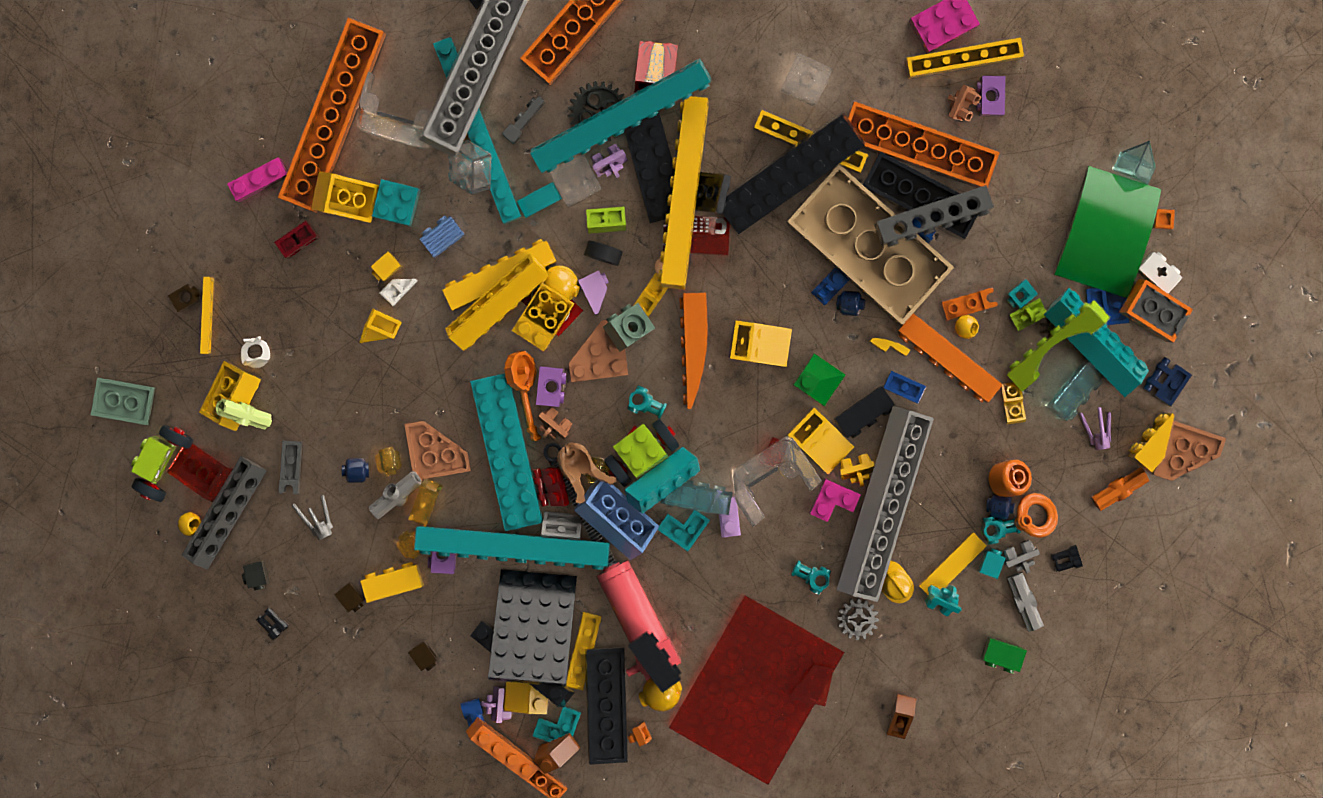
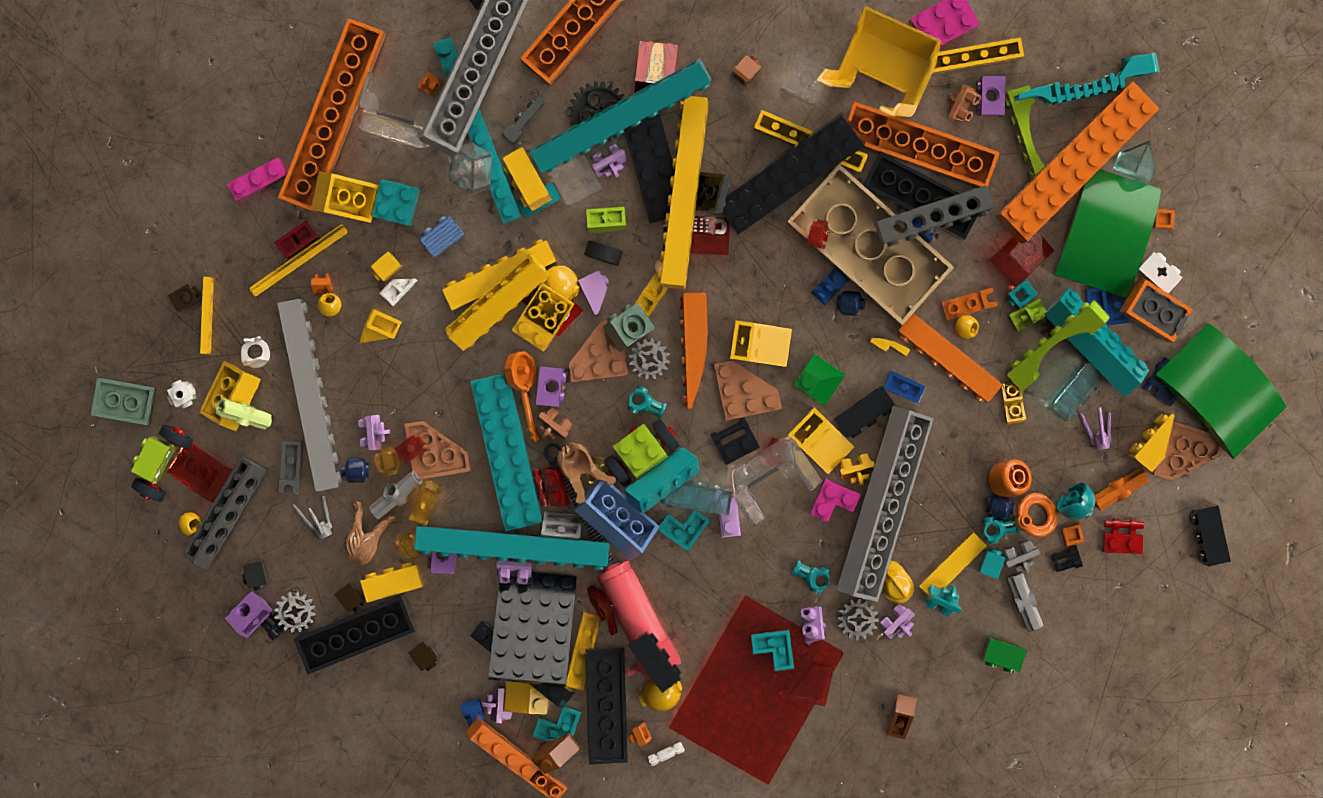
none -> white brick [167,380,197,409]
none -> medium lavender brick [225,591,273,638]
none -> yellow axle [249,224,348,296]
none -> light grey gear [274,592,316,634]
none -> light grey brick [277,299,343,492]
none -> black brick [294,594,417,675]
none -> orange tile [311,273,333,295]
none -> yellow piece [317,293,341,317]
none -> medium nougat hair [343,501,396,565]
none -> lavender hips [358,415,390,450]
none -> clear red brick [394,435,426,464]
none -> orange tile [417,71,444,98]
none -> lavender hips [497,558,532,584]
none -> yellow brick [503,147,552,211]
none -> clear red wing [587,585,618,636]
none -> light grey gear [629,338,670,380]
none -> white axle [648,742,684,766]
none -> black plate [710,417,760,465]
none -> nougat plate [714,361,782,421]
none -> slope [731,55,761,87]
none -> teal plate [751,630,794,671]
none -> lavender hips [801,606,826,644]
none -> clear red brick [805,219,830,250]
none -> yellow piece [817,6,941,117]
none -> lavender hips [880,604,915,639]
none -> clear red slope [986,231,1055,289]
none -> orange brick [995,81,1159,244]
none -> lime arch [1005,84,1045,180]
none -> teal piece [1014,53,1160,105]
none -> teal cylinder [1056,482,1096,520]
none -> orange tile [1061,523,1085,547]
none -> red plate [1103,518,1144,554]
none -> green slope [1155,323,1286,459]
none -> black brick [1191,504,1231,567]

